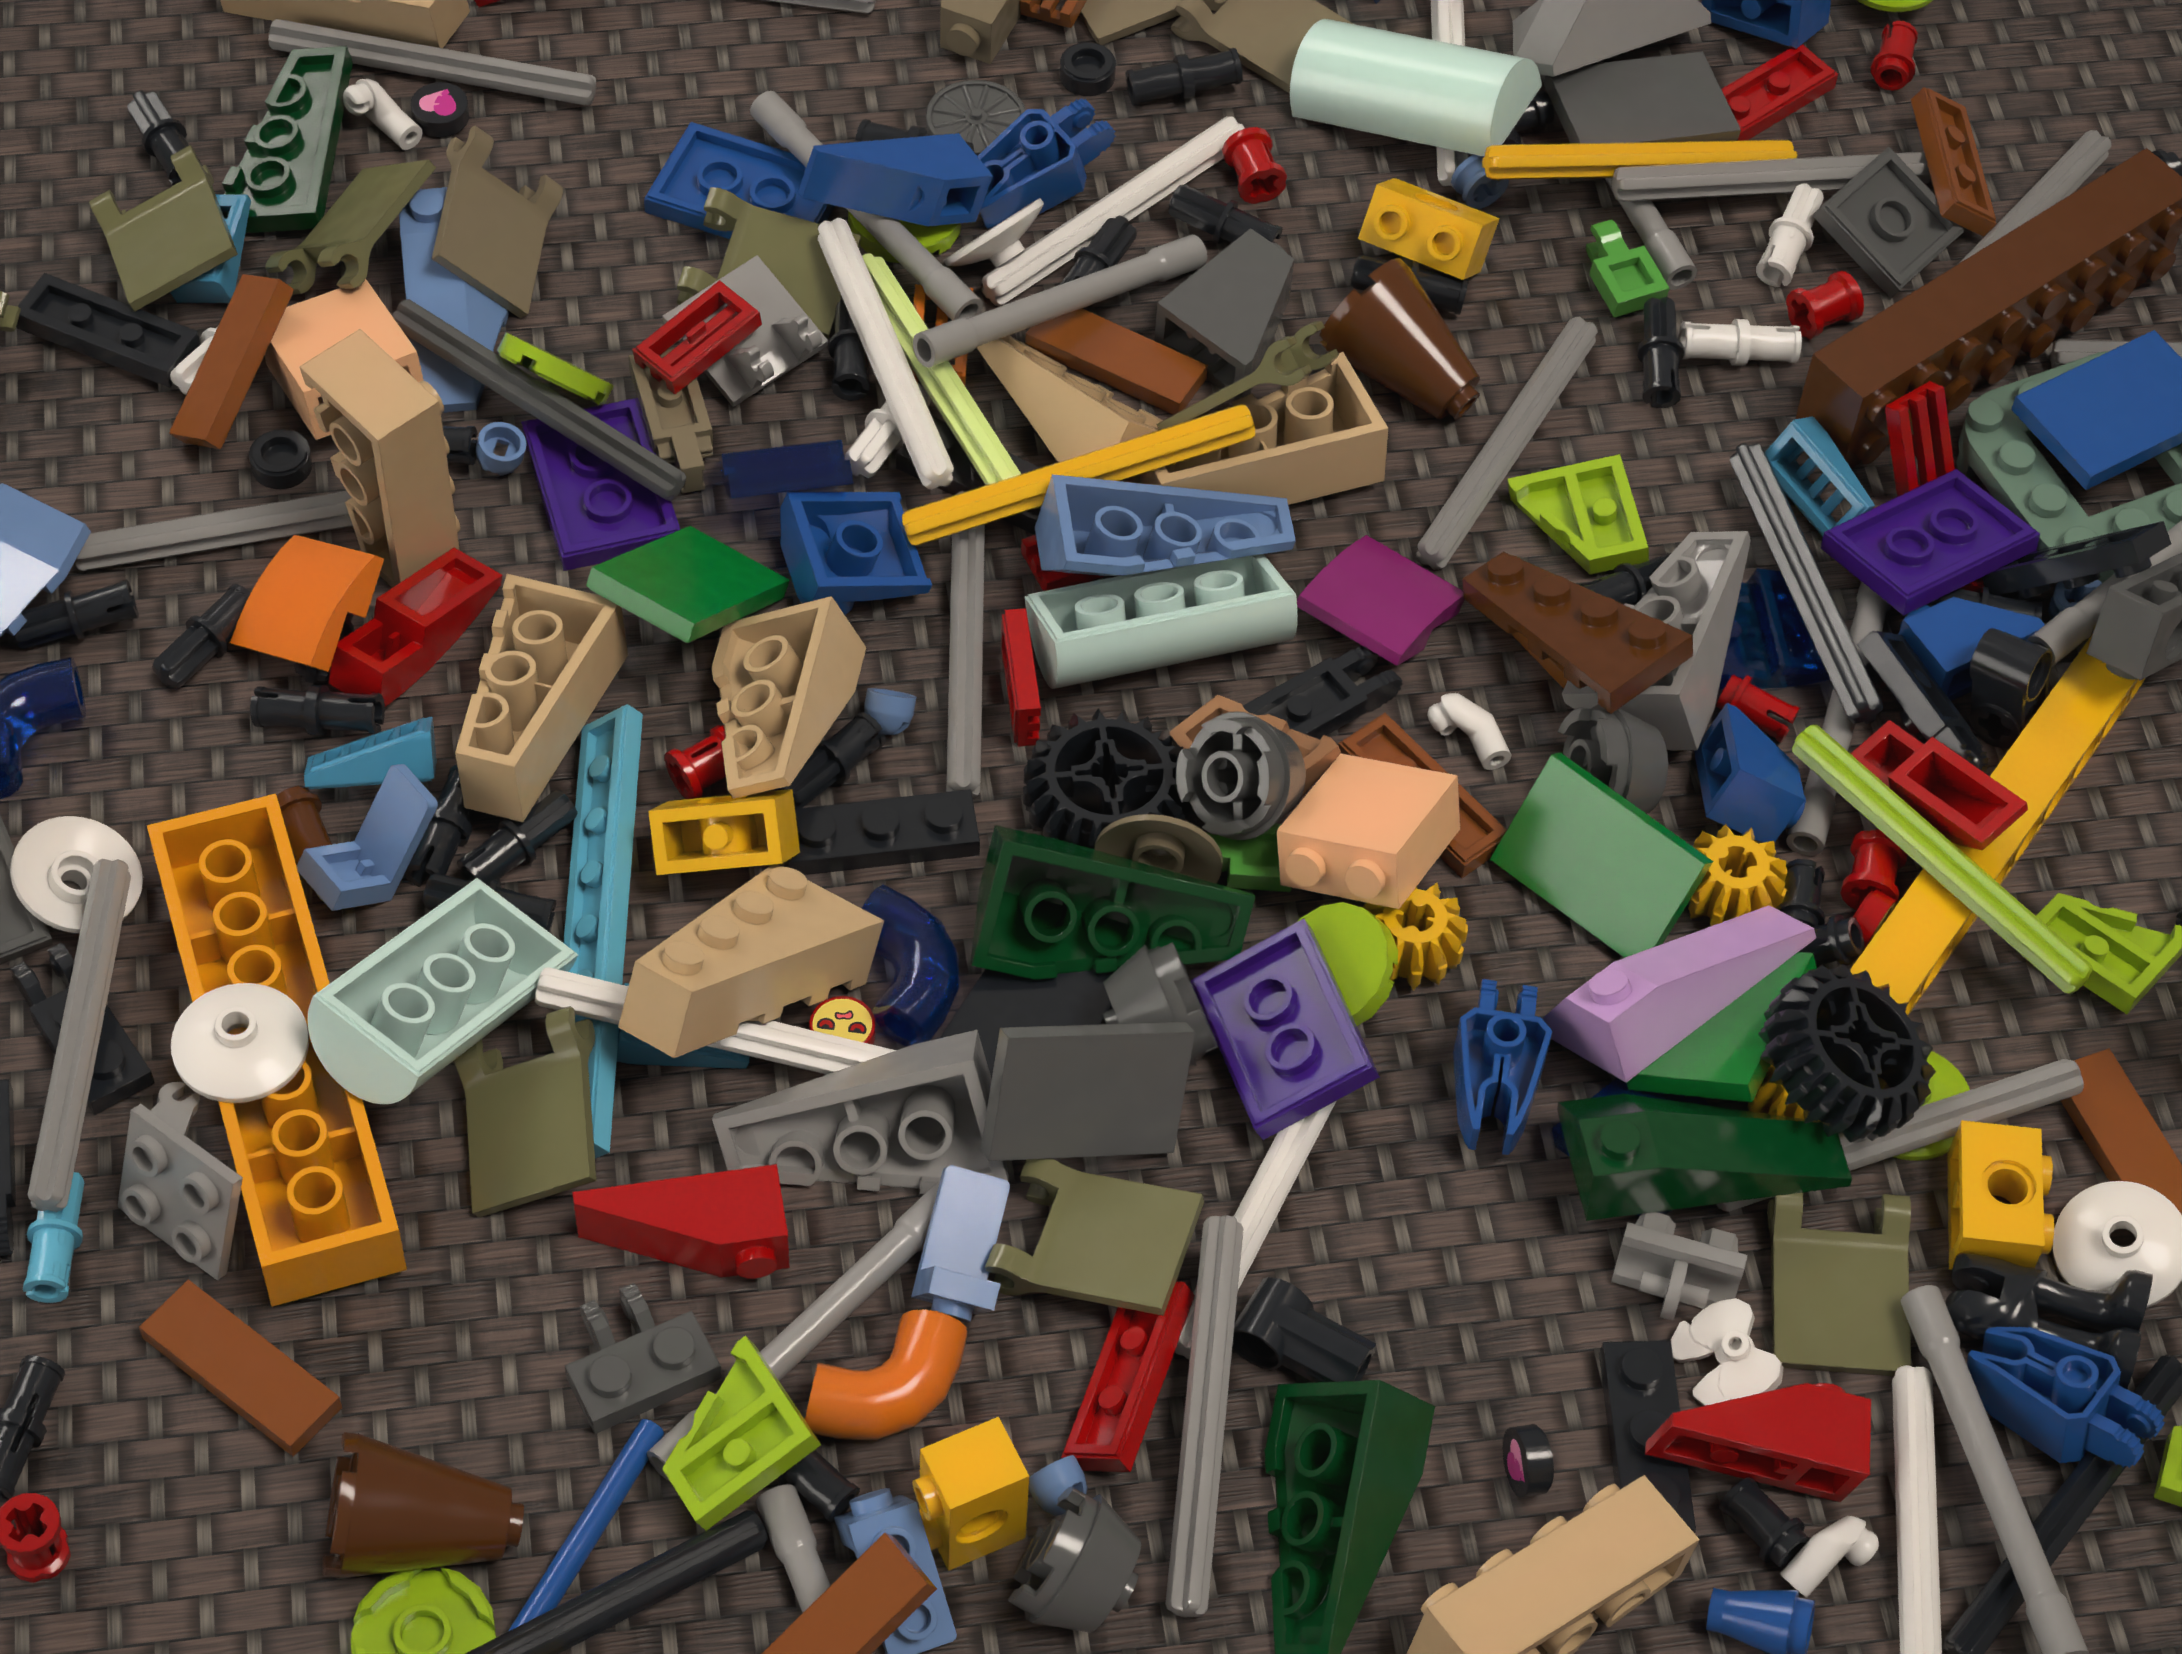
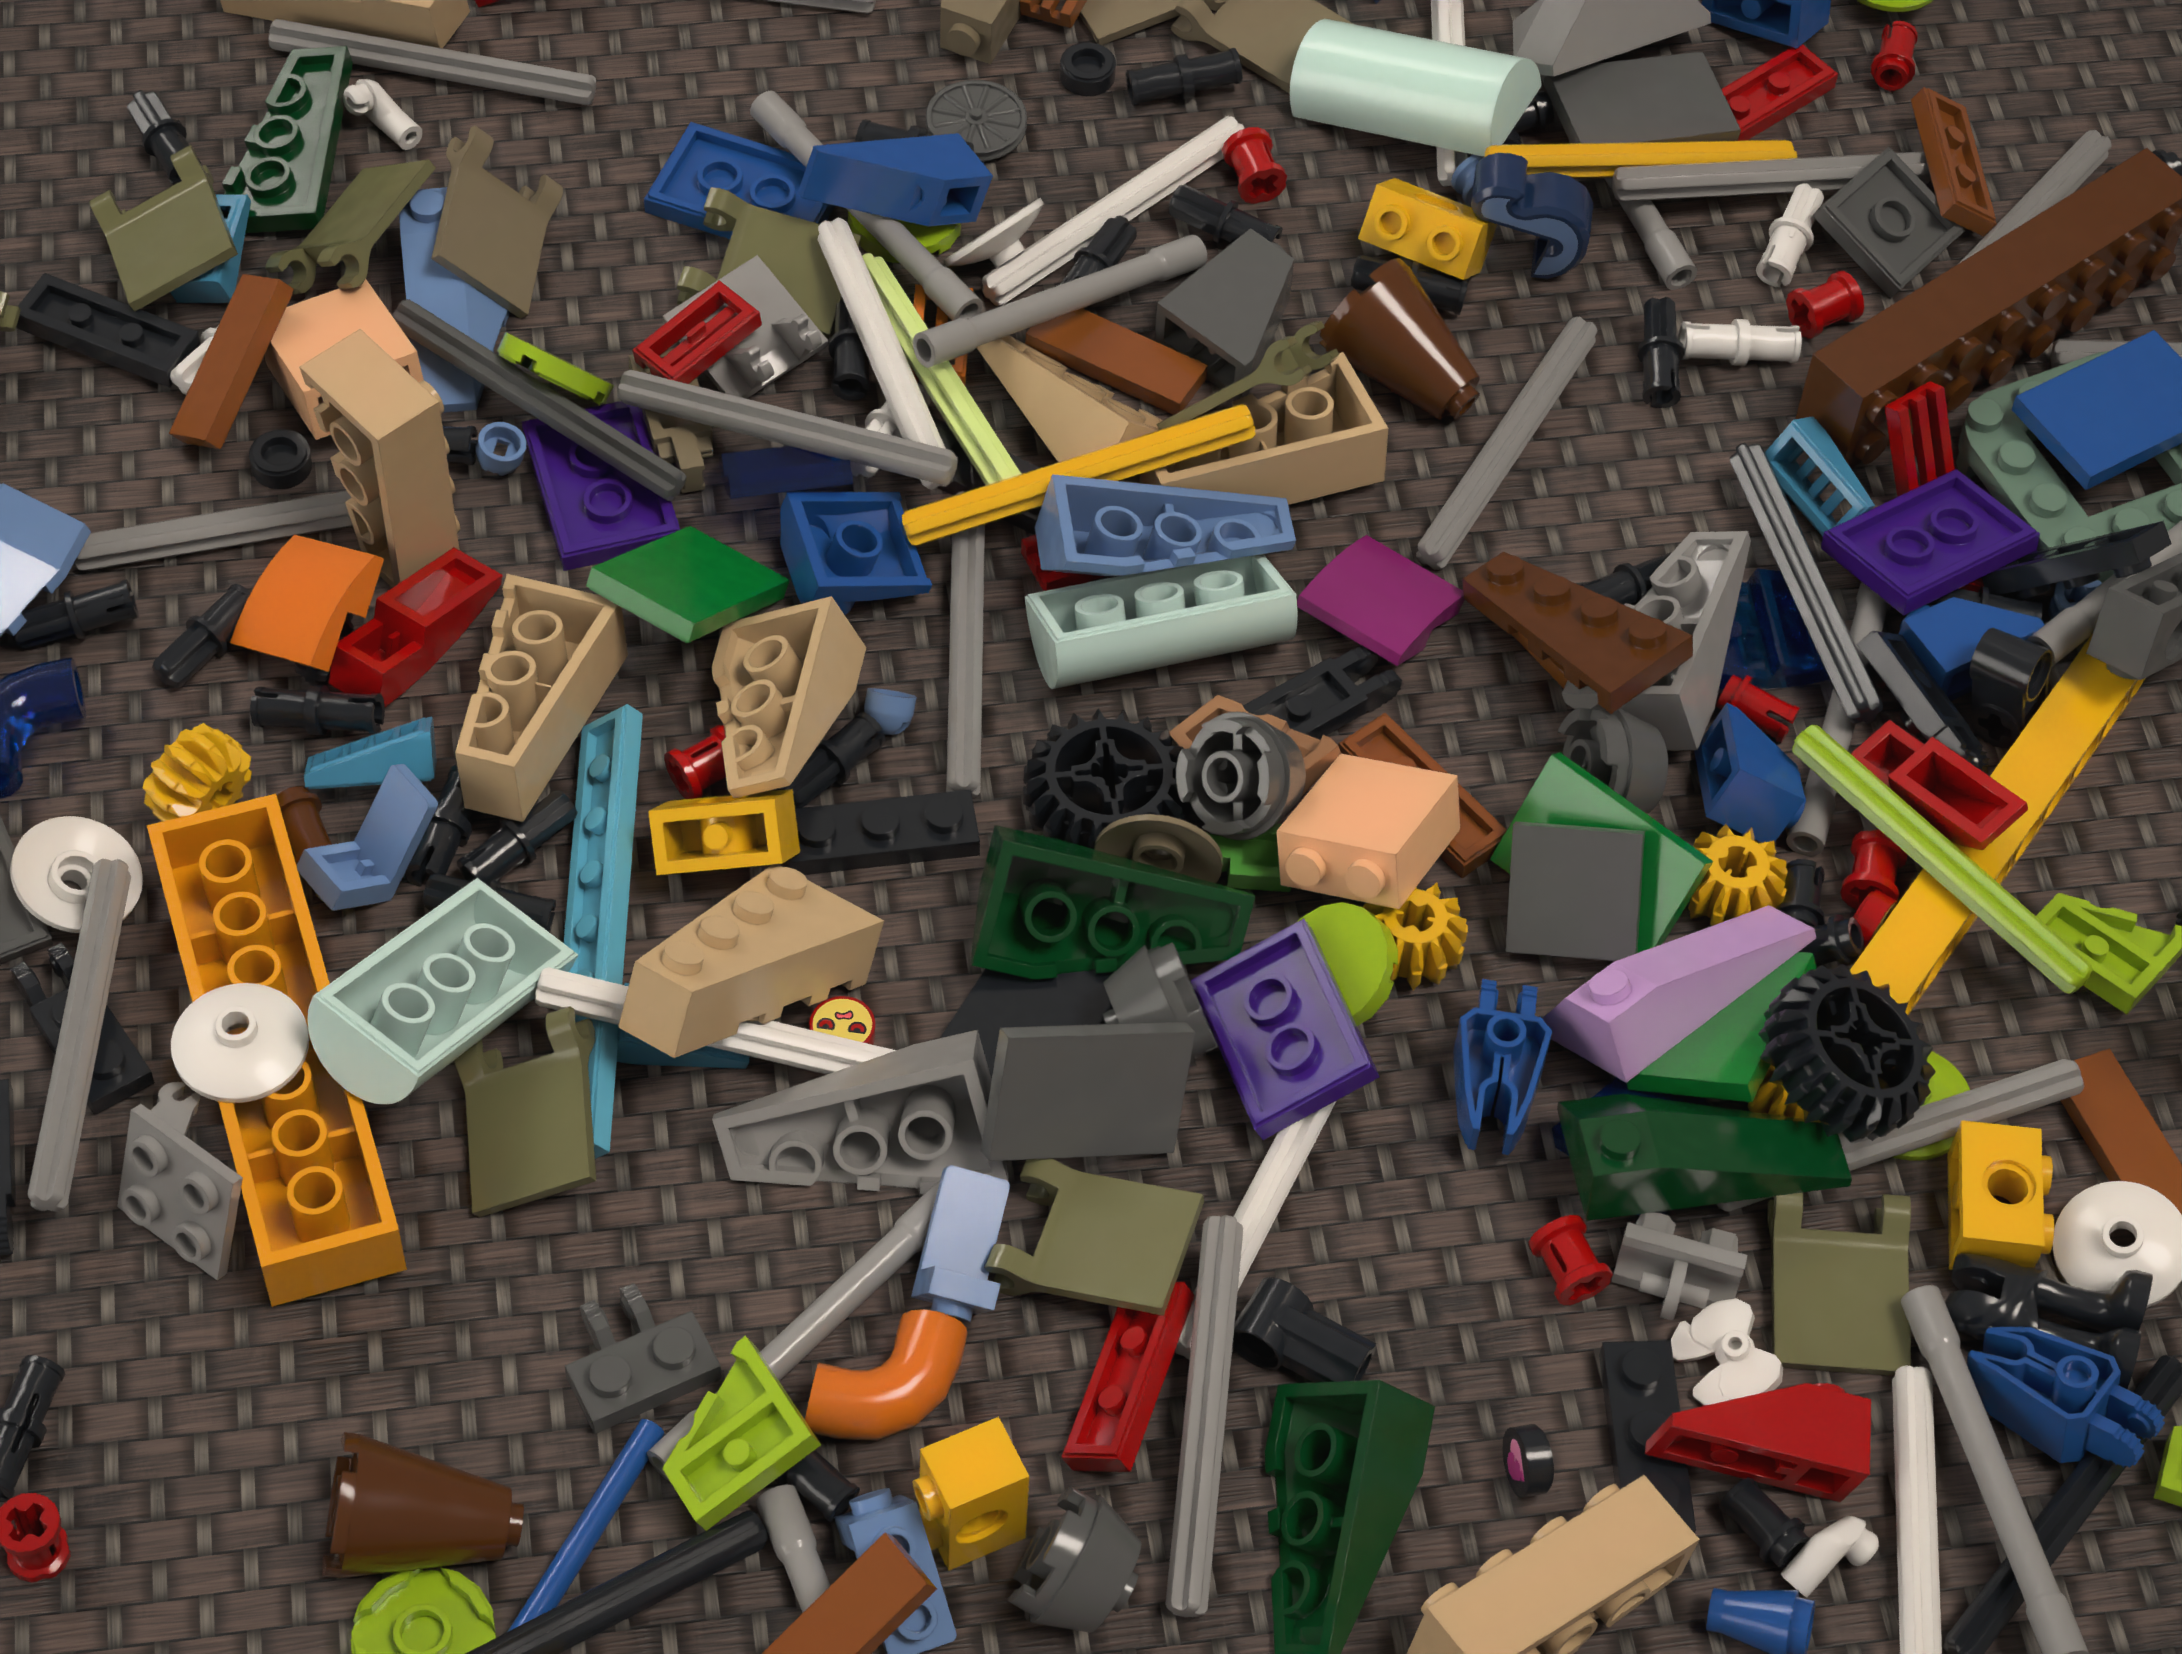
medium azure axle [23,1172,85,1303] -> none
dark orange tile [139,1279,342,1457] -> none
black tile [411,82,469,137] -> none
red slope [572,1164,790,1279] -> none
clear blue cylinder [862,885,960,1047] -> none
blue hinge [978,98,1116,229] -> none
red tile [1001,608,1041,747] -> none
medium blue hinge [1029,1455,1088,1516] -> none
white arm [1427,693,1511,770] -> none
lime wing [1507,454,1649,574] -> none
bright green plate [1585,219,1670,317] -> none
none -> yellow gear [142,723,252,821]
none -> light grey axle [617,370,958,485]
none -> dark blue animal [1471,153,1593,279]
none -> dark grey tile [1506,821,1645,961]
none -> red bush [1528,1215,1613,1305]

